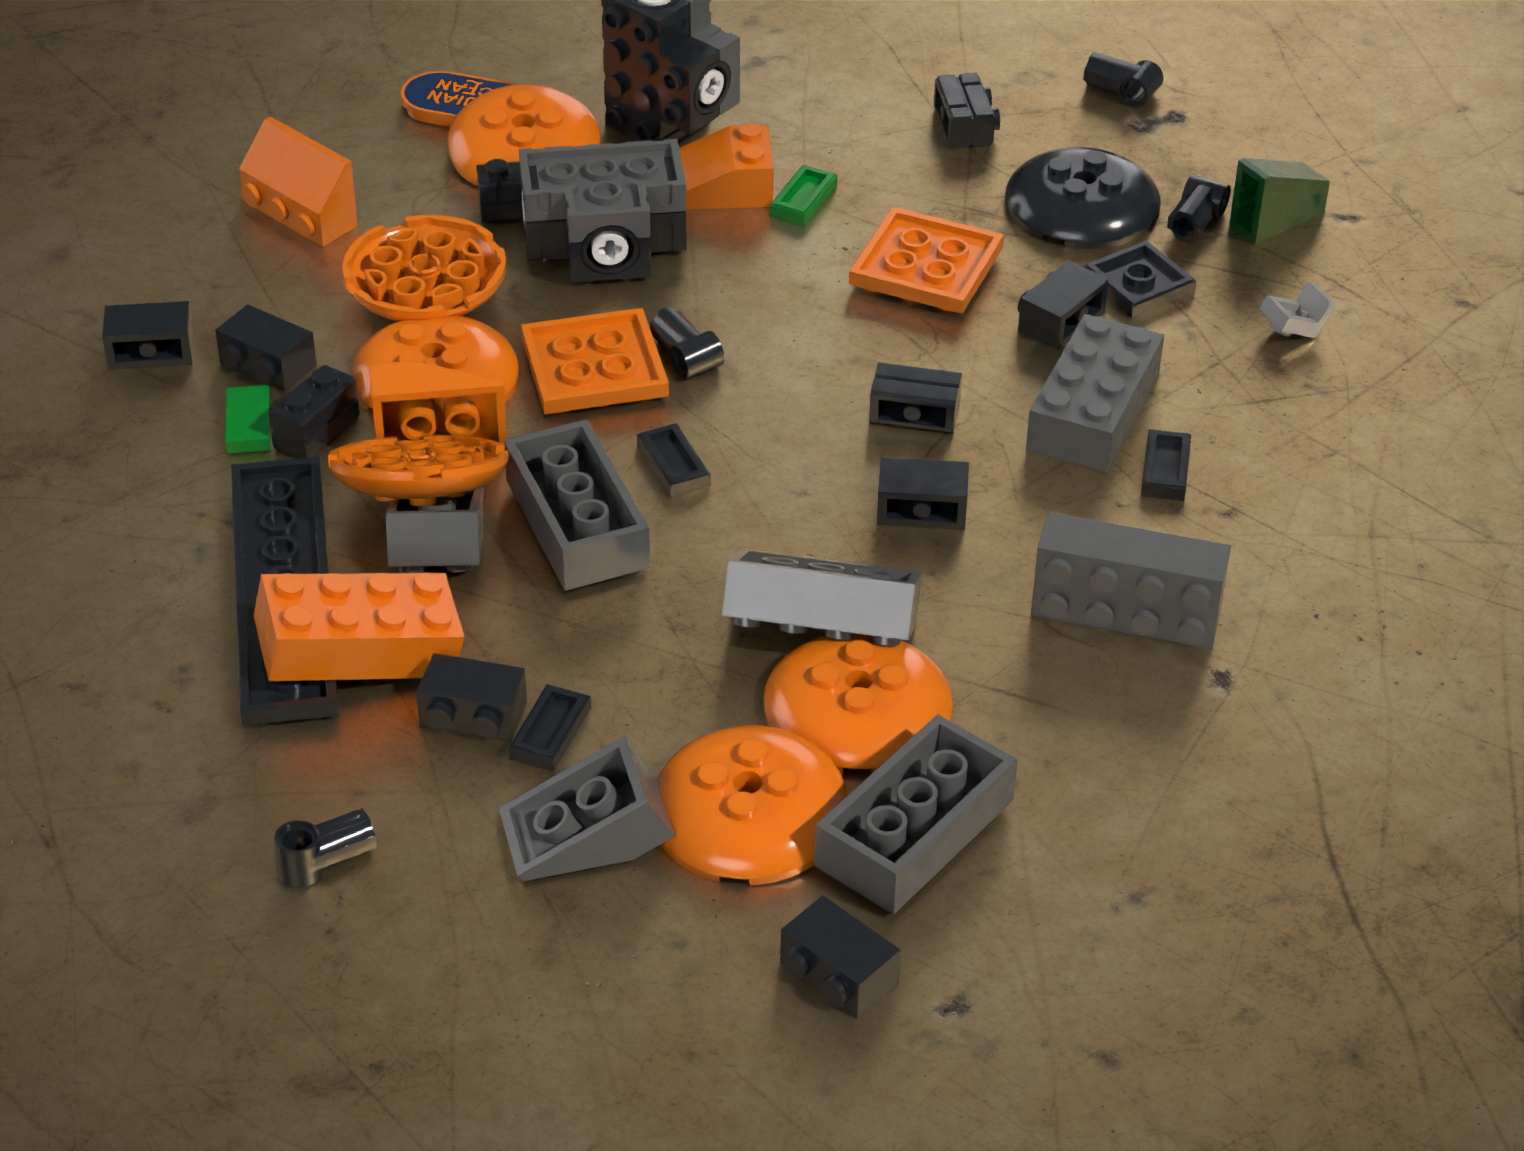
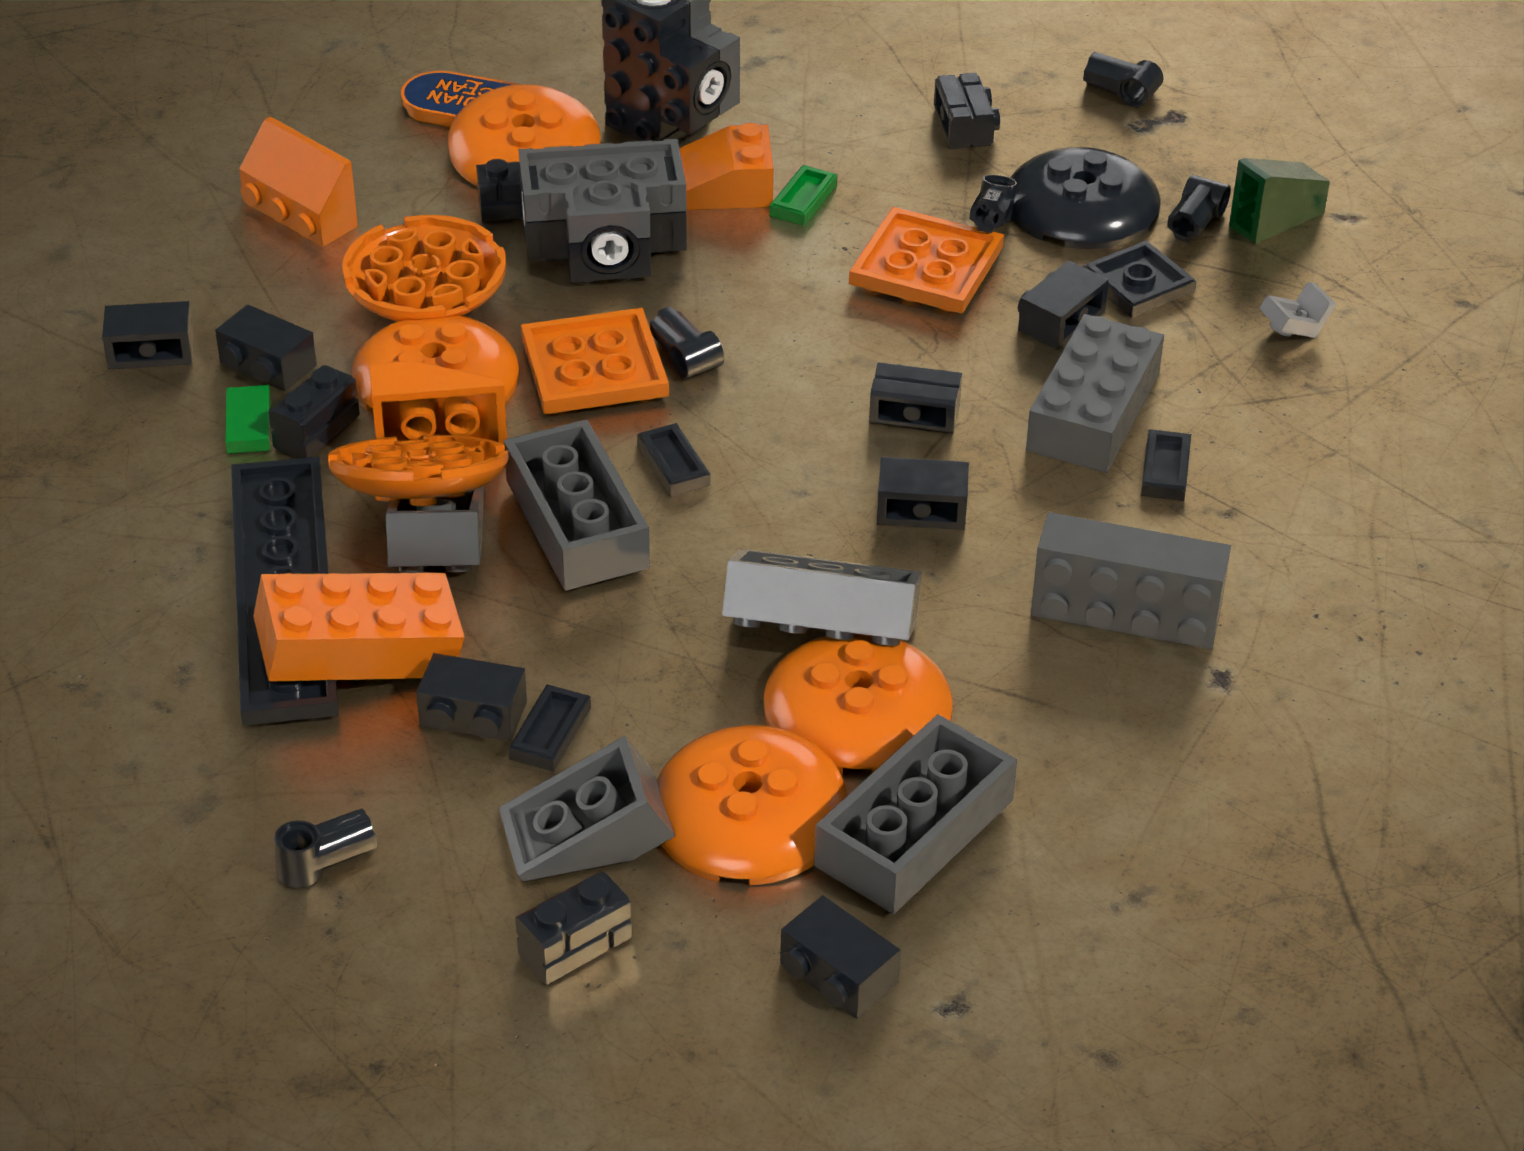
none -> black brick [515,871,632,985]
none -> black piece [969,175,1017,233]

